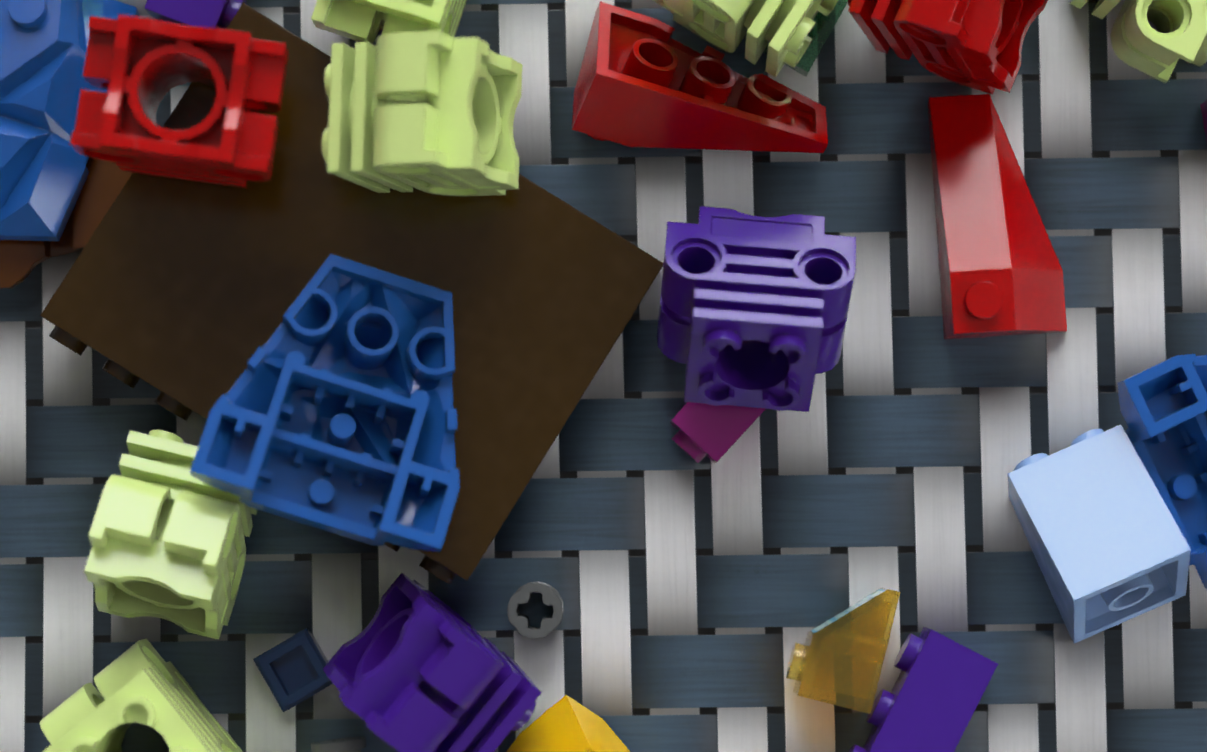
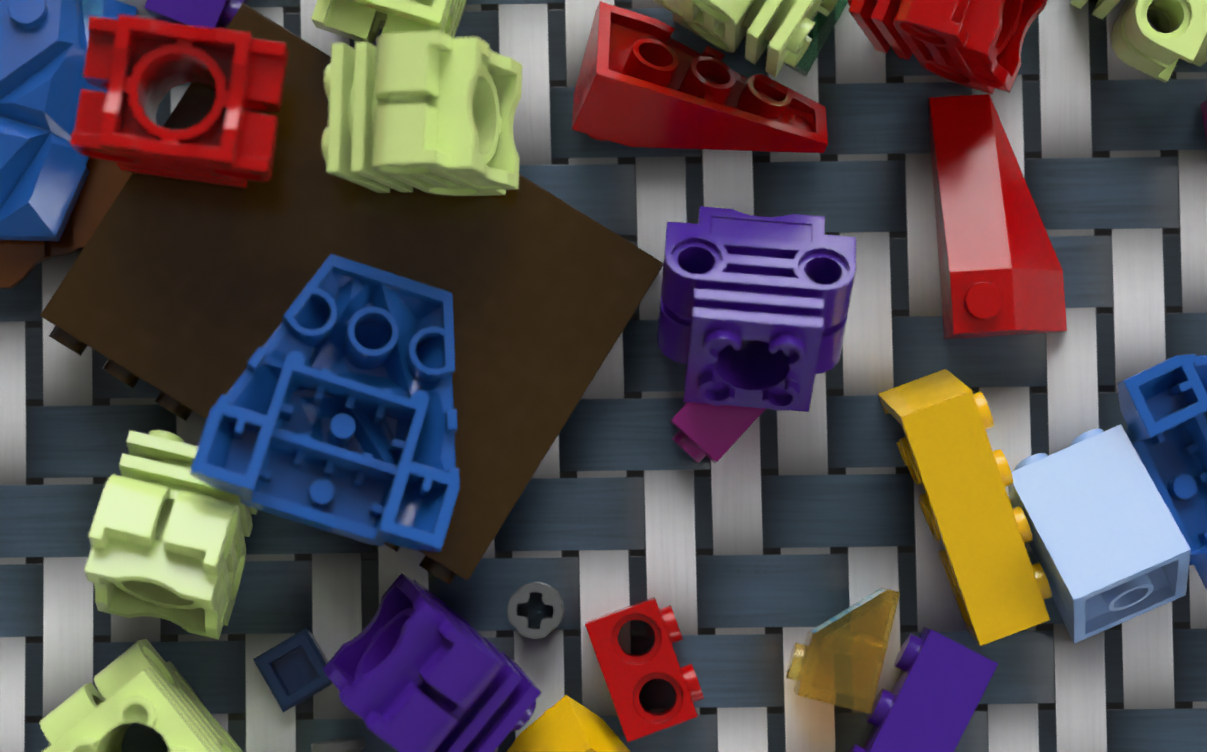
none -> red brick [585,597,704,742]
none -> yellow wedge [878,369,1052,646]

